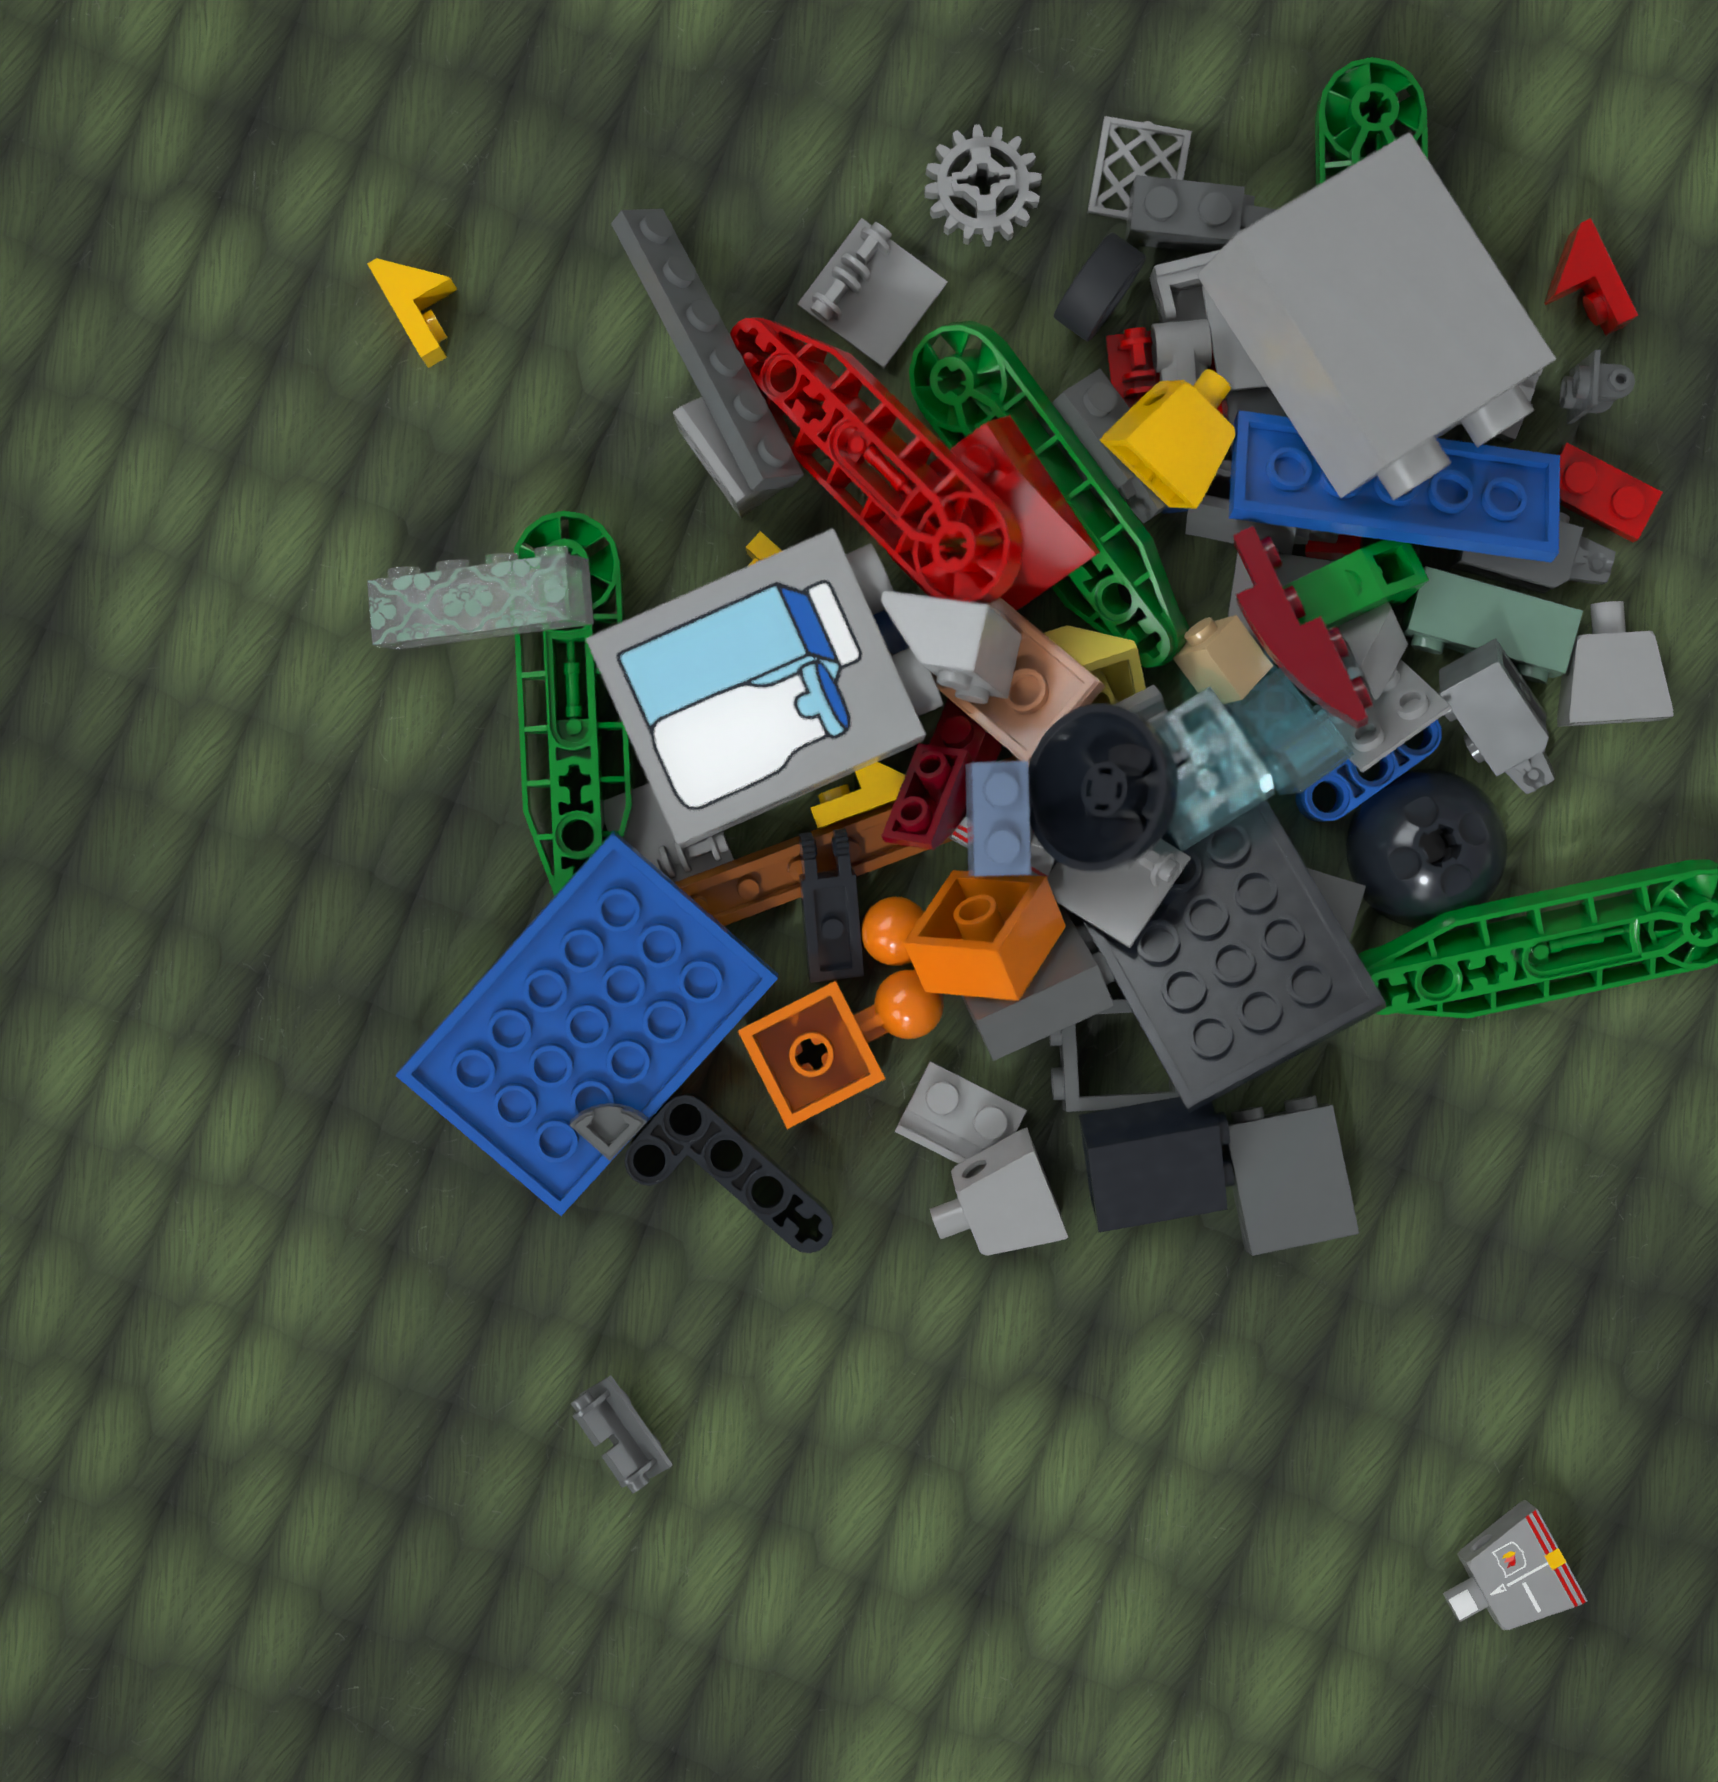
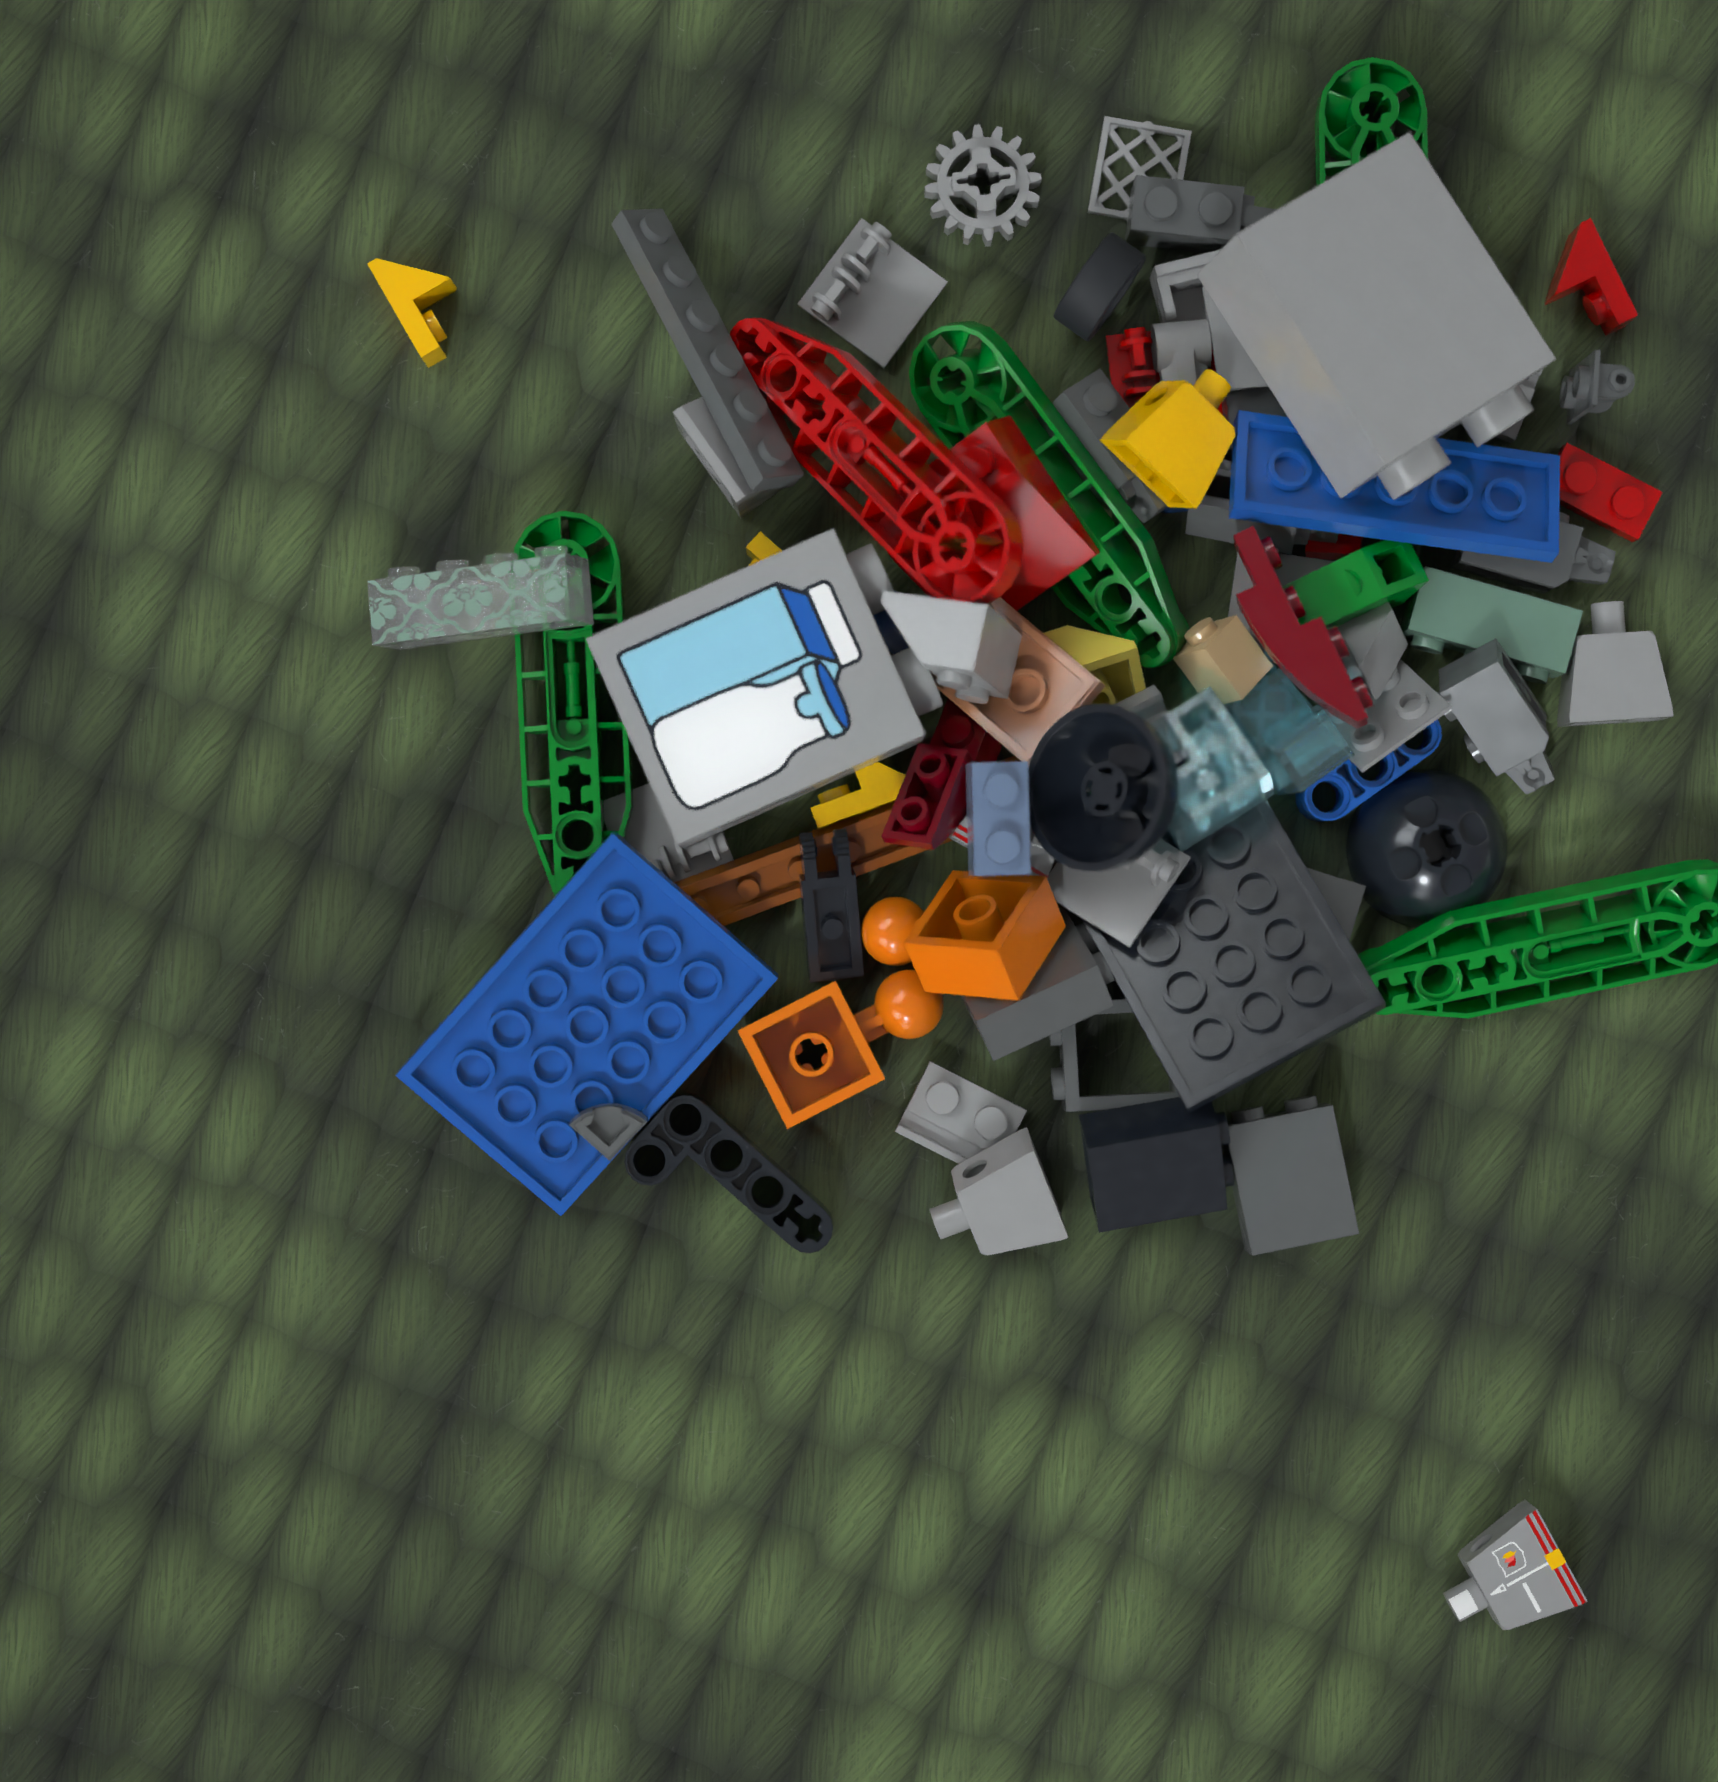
dark grey hinge [570,1375,673,1494] -> none

